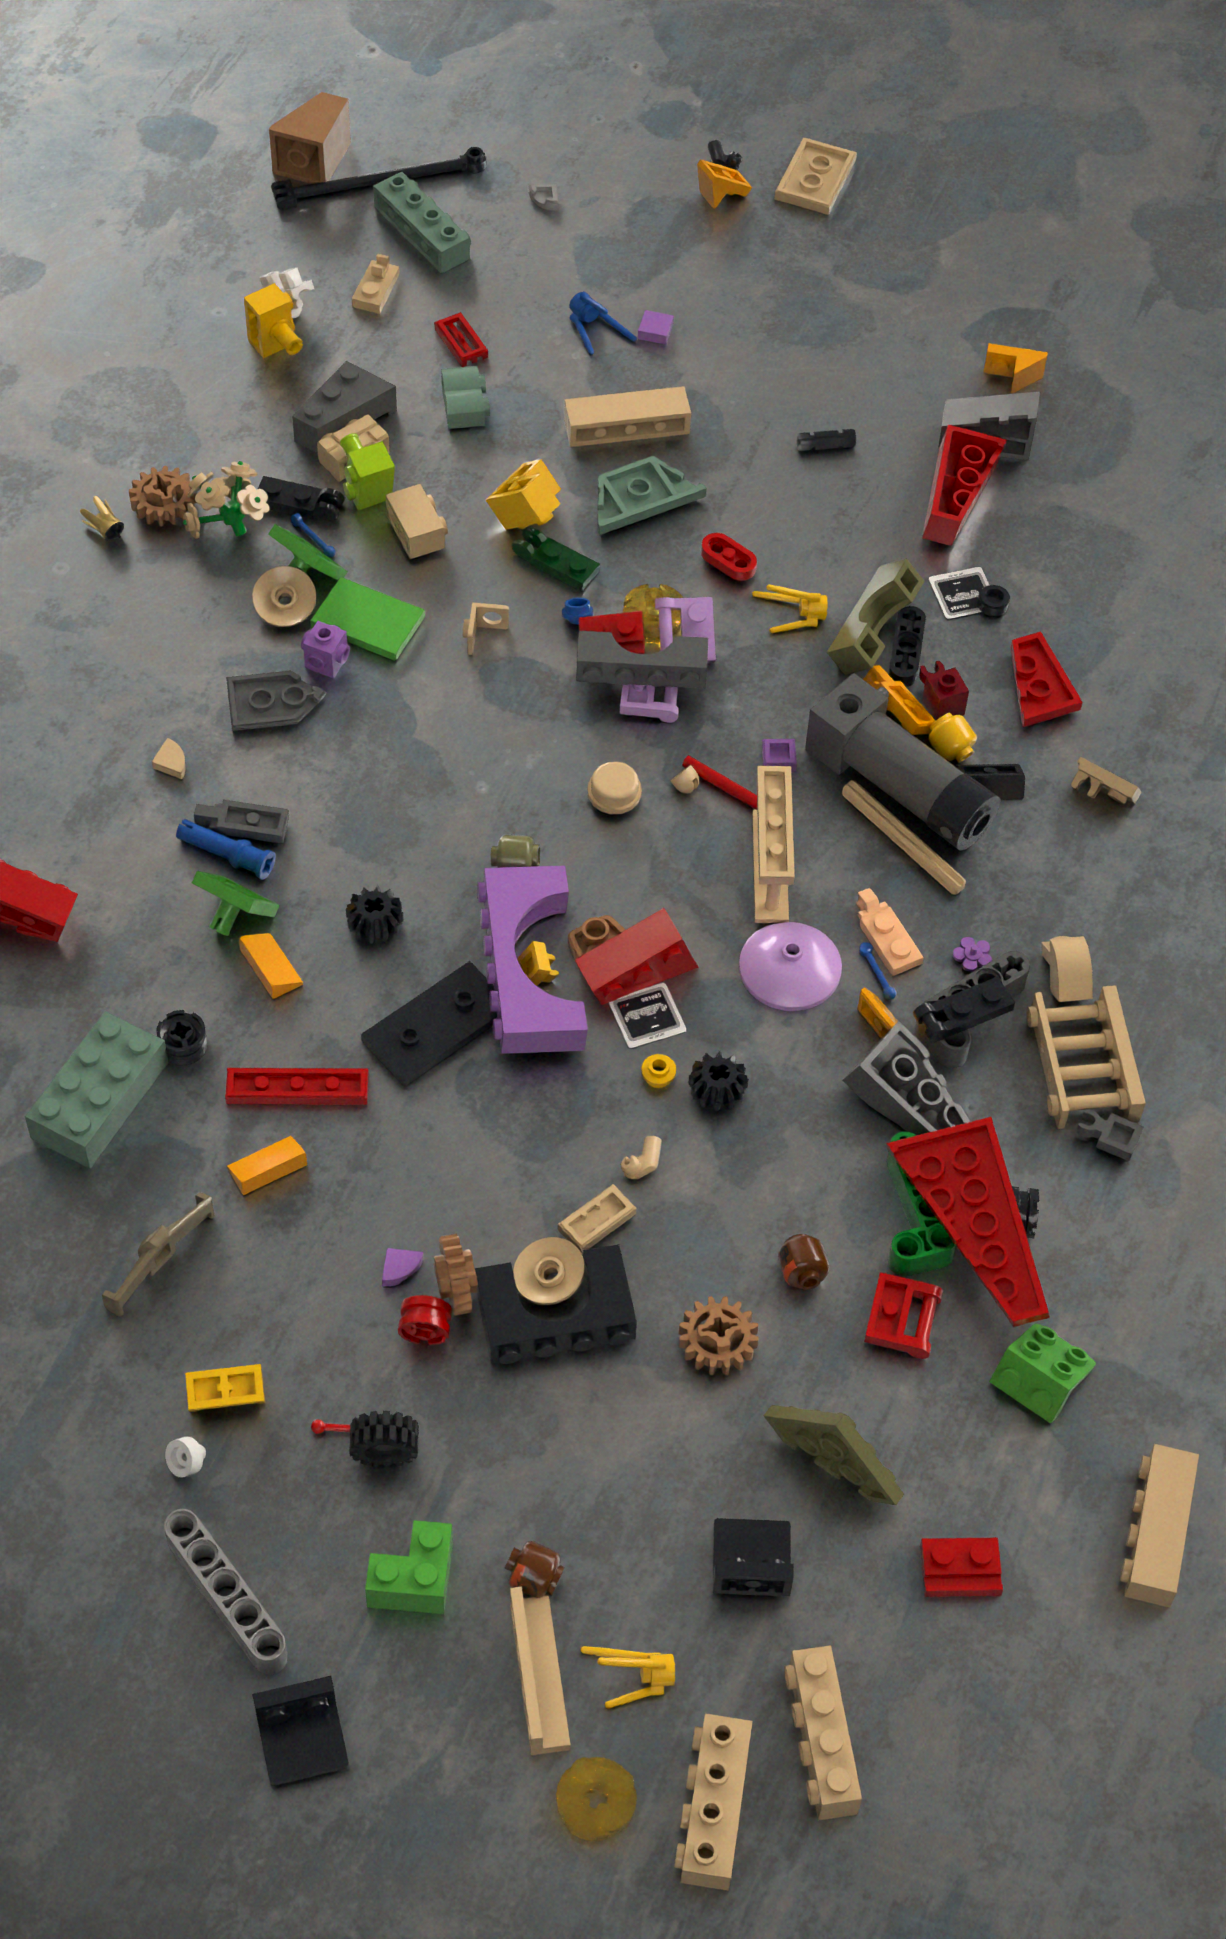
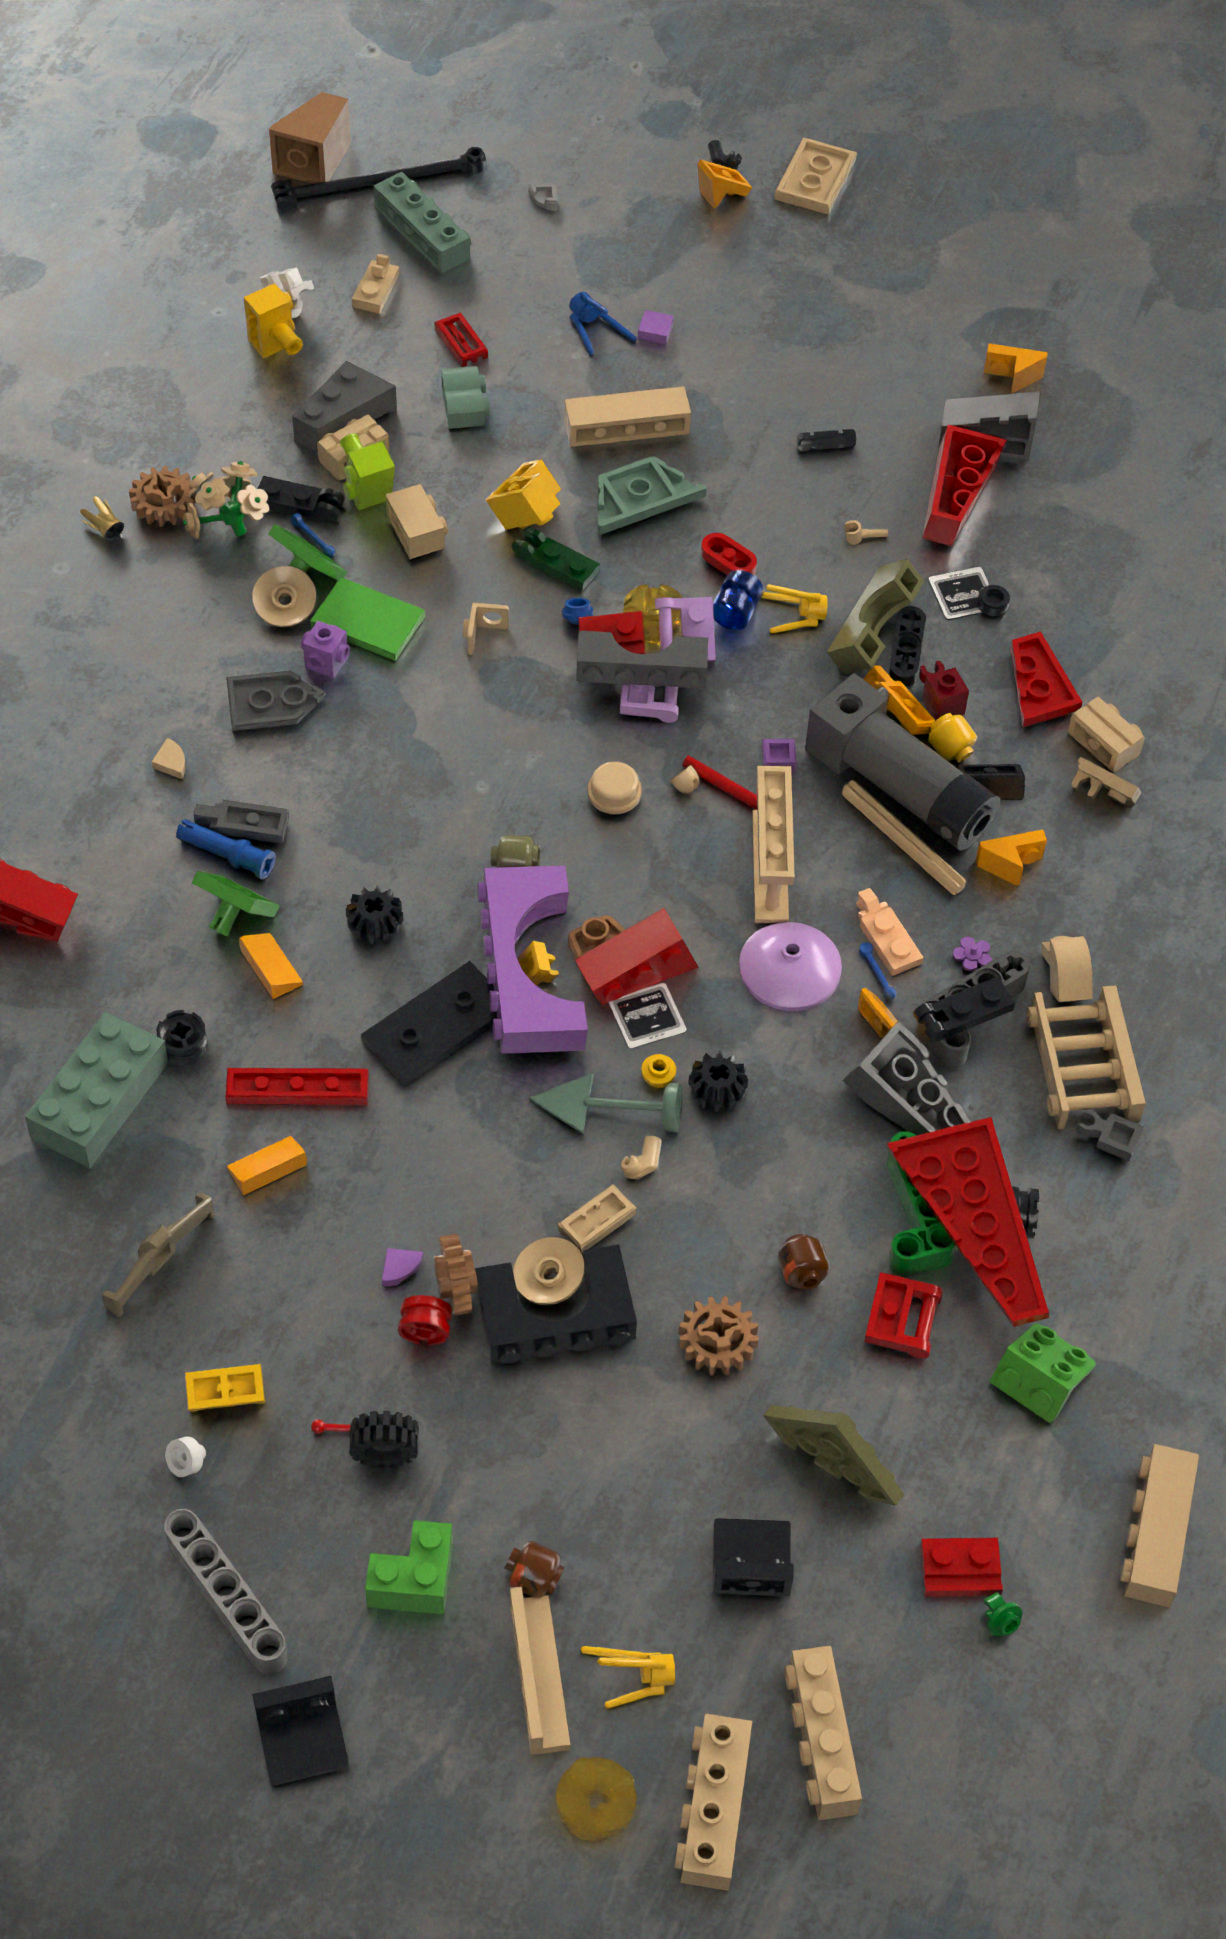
none -> sand green piece [529,1073,682,1134]
none -> clear blue wheel [713,570,764,631]
none -> tan hand [844,520,888,545]
none -> light orange slope [975,829,1047,886]
none -> green plate [984,1592,1023,1637]
none -> tan brick [1068,697,1145,773]

